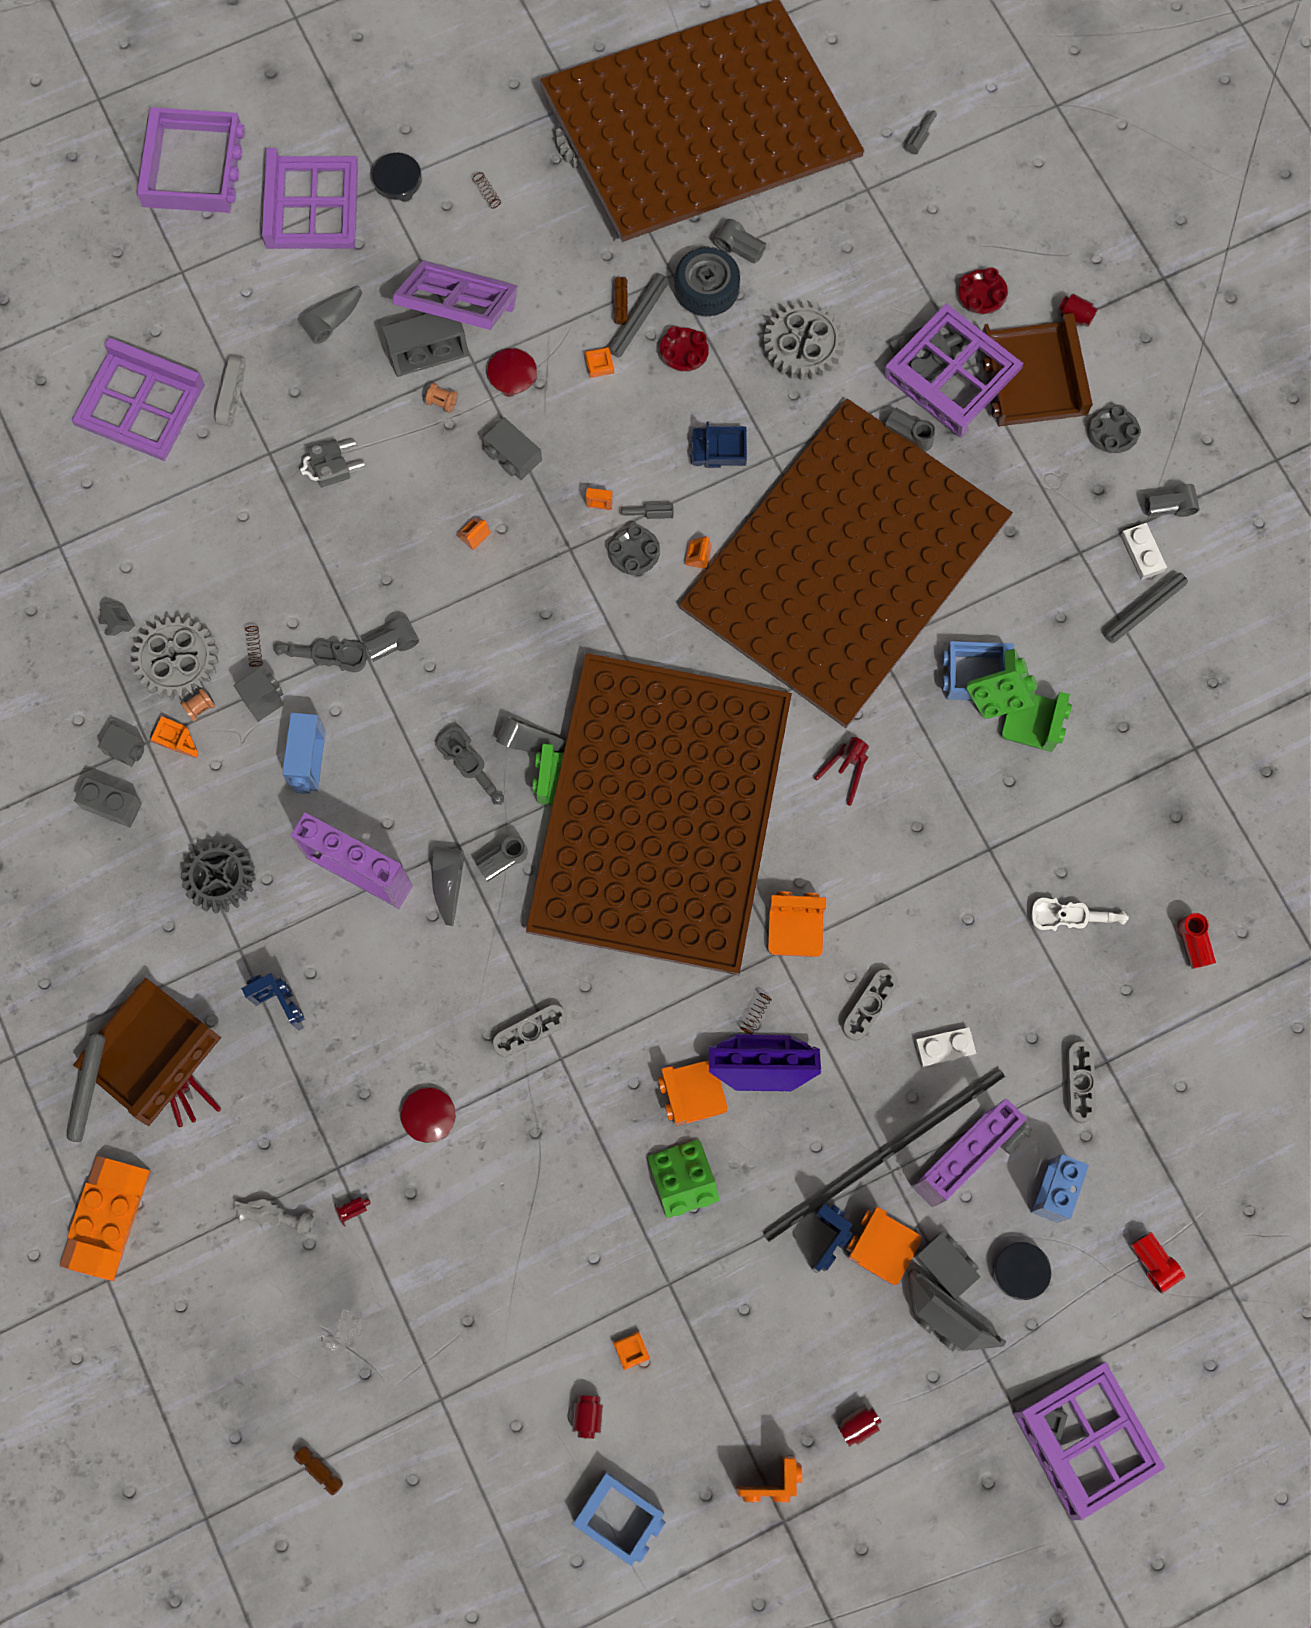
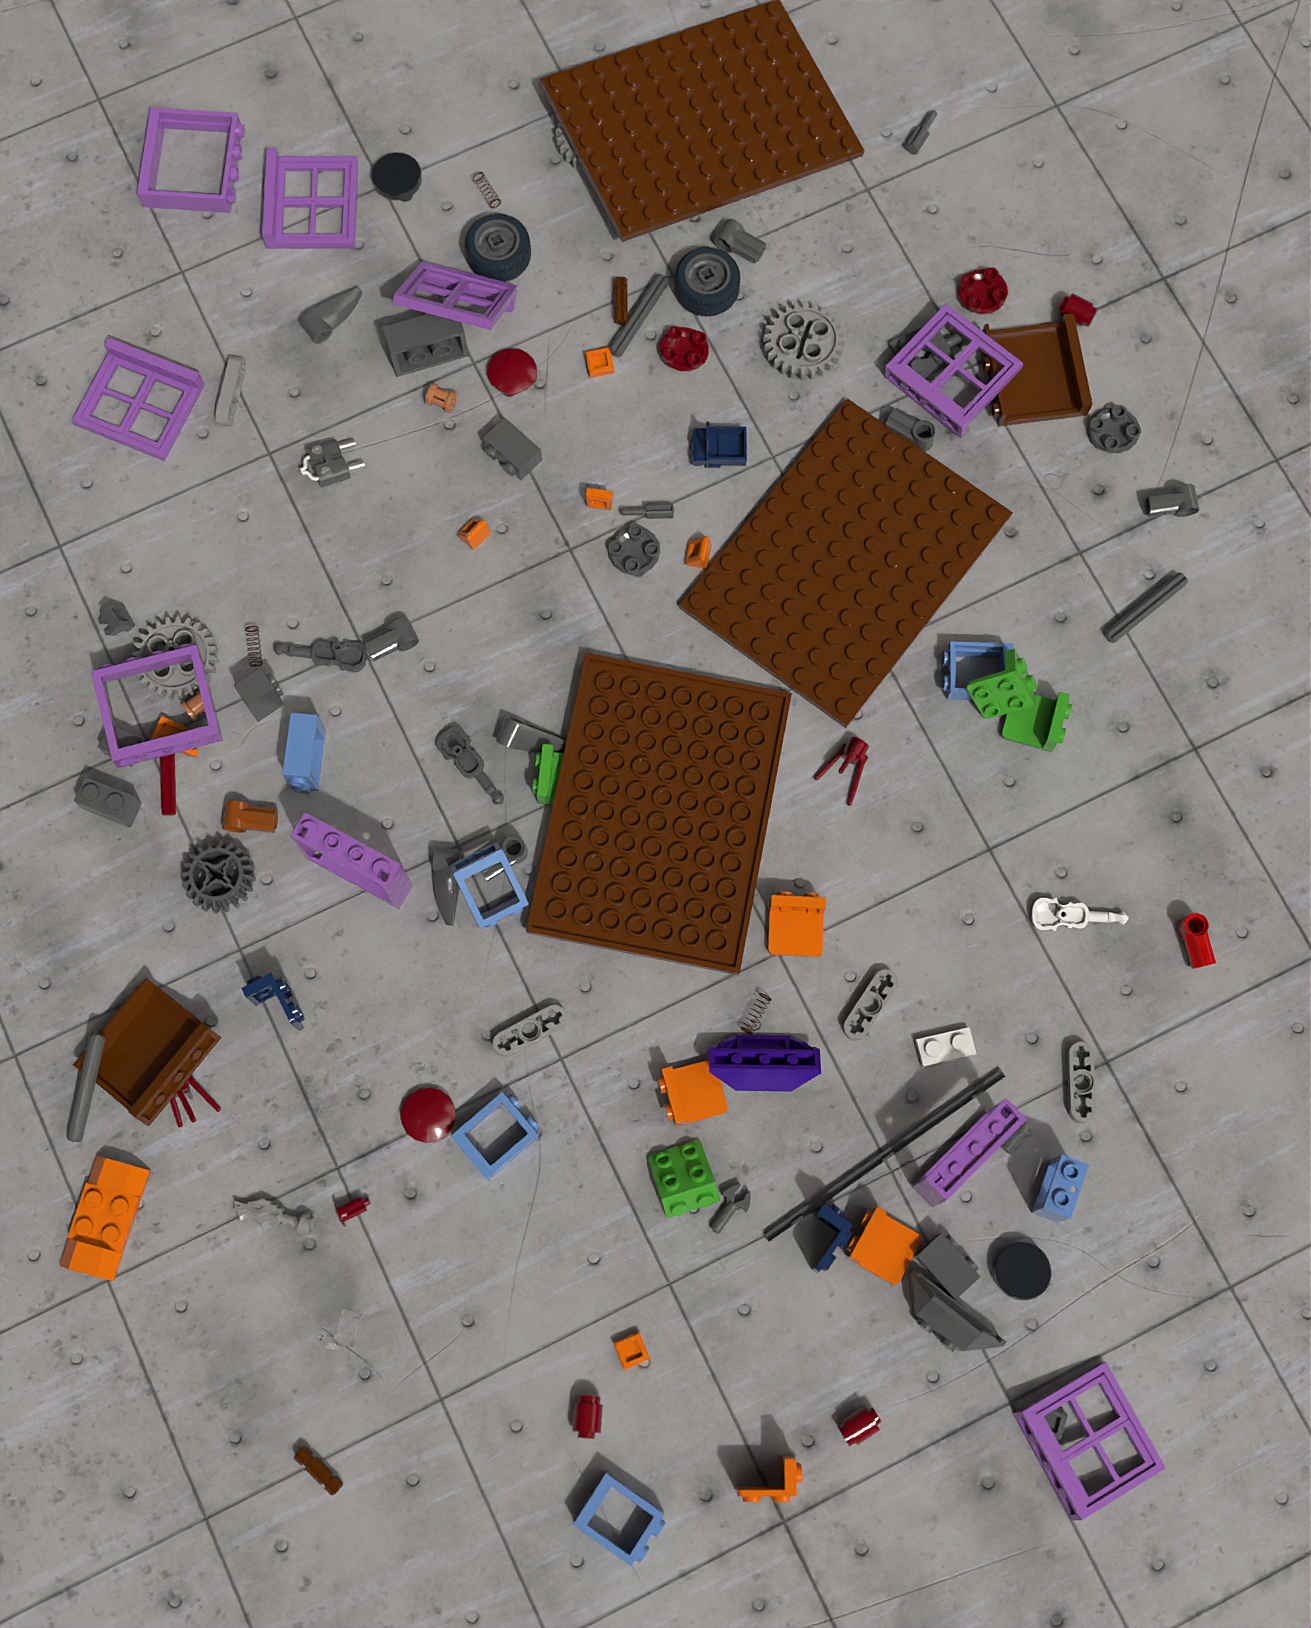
white plate [1121,523,1167,580] -> none
red piece [1130,1232,1186,1294] -> none
none -> medium lavender window [91,644,223,768]
none -> dark red axle [160,753,176,816]
none -> dark orange piece [222,800,278,833]
none -> medium blue window [449,842,529,929]
none -> medium blue window [451,1092,539,1181]
none -> wheel [465,213,531,282]
none -> dark grey bar [711,1184,751,1234]

